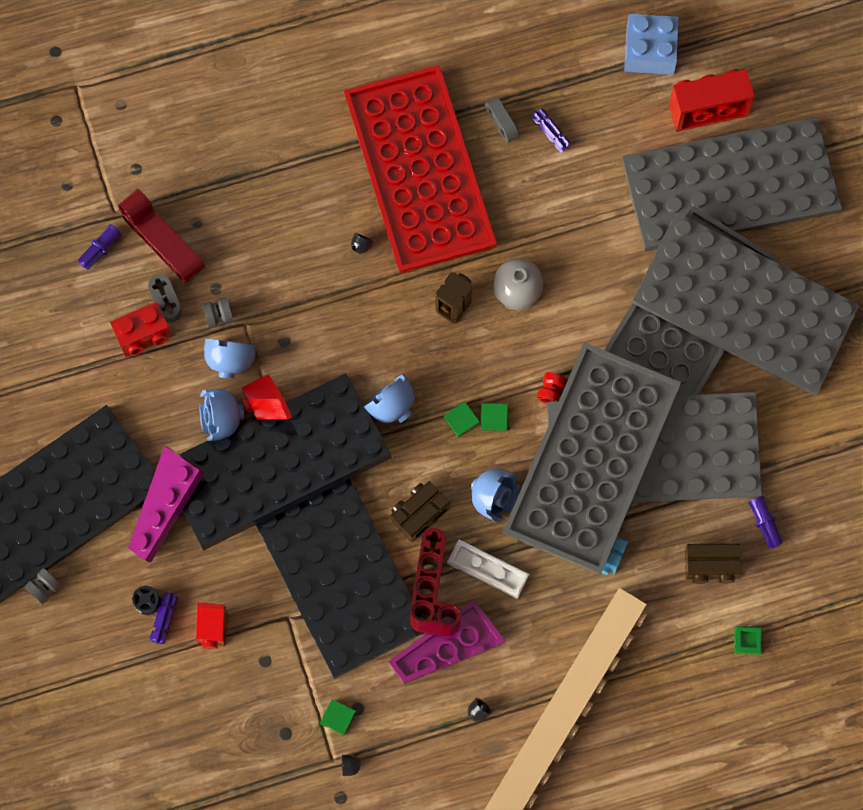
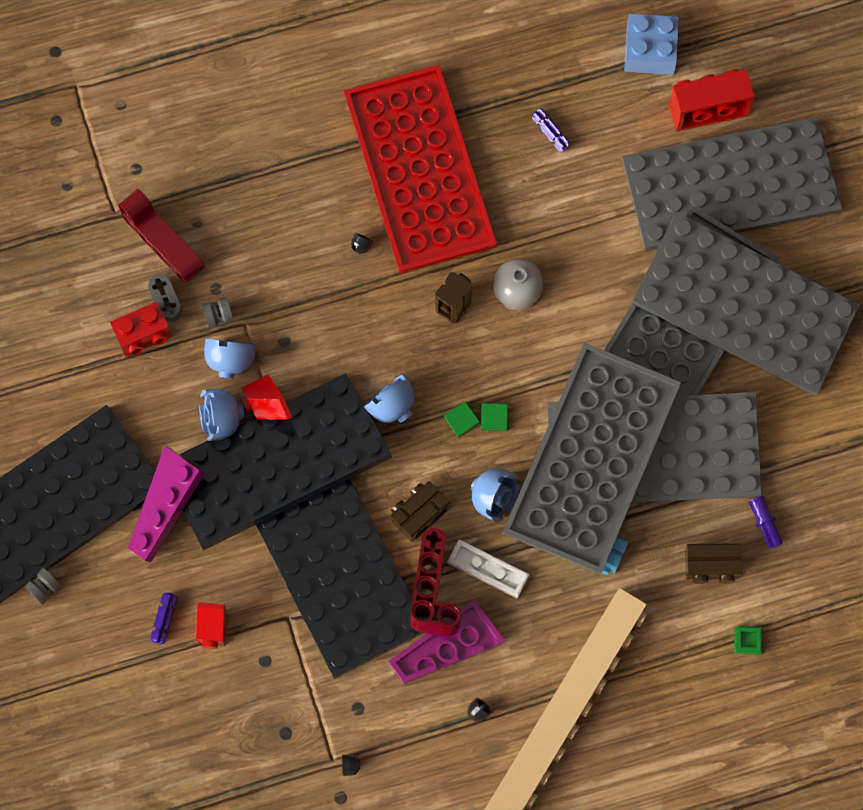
dark purple axle [78,224,122,270] -> none
black wheel [132,586,161,616] -> none
green tile [320,699,356,736] -> none
dark grey beam [485,97,519,143] -> none
red wheel [536,372,568,404] -> none

